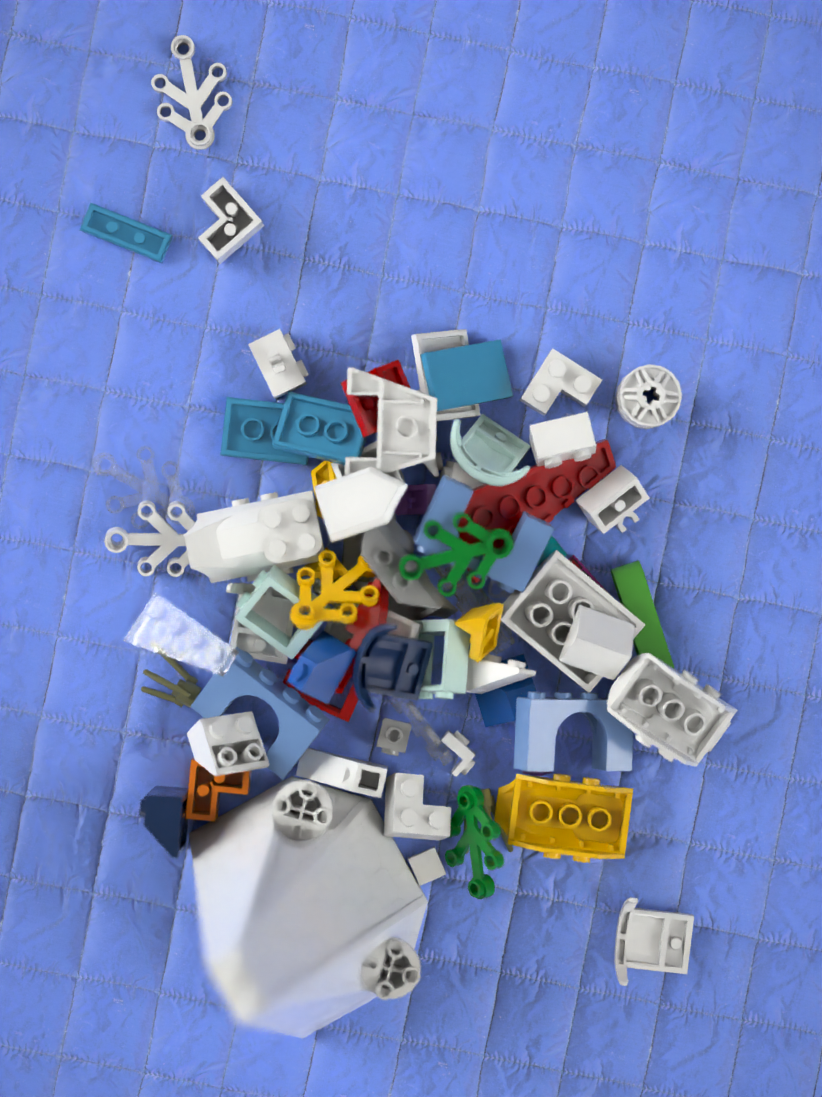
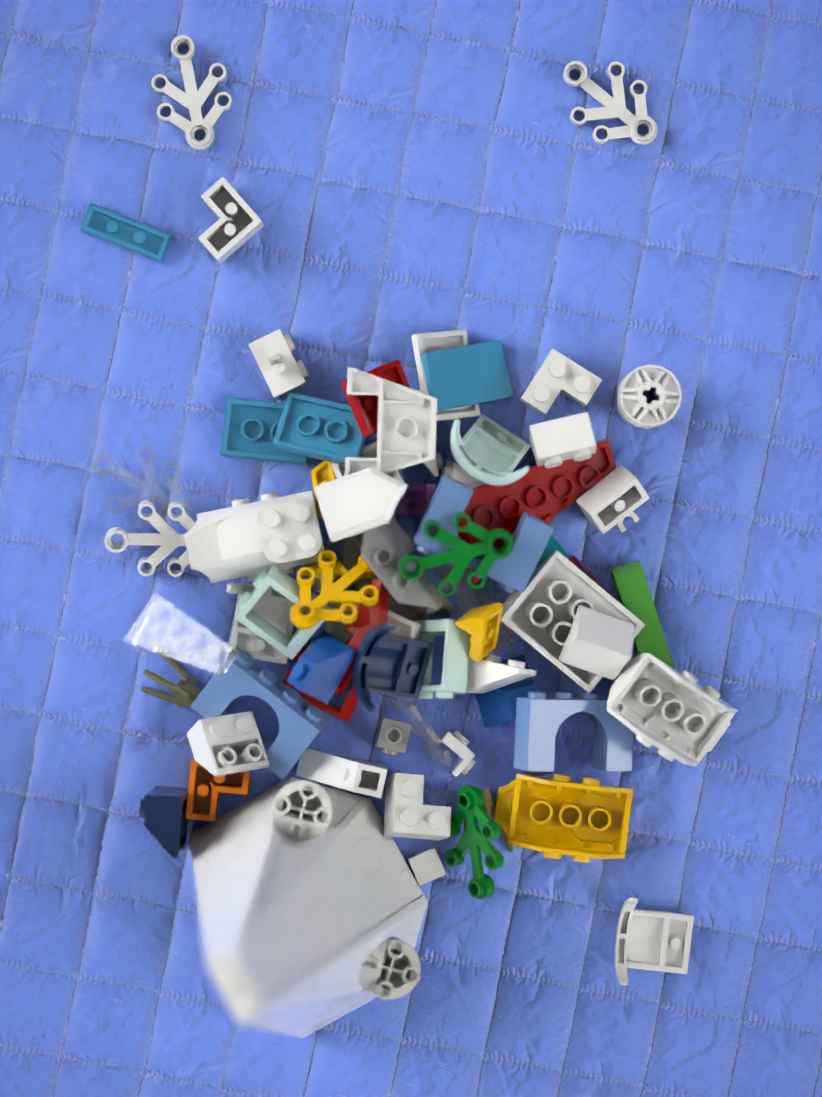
none -> white plant [563,61,658,145]

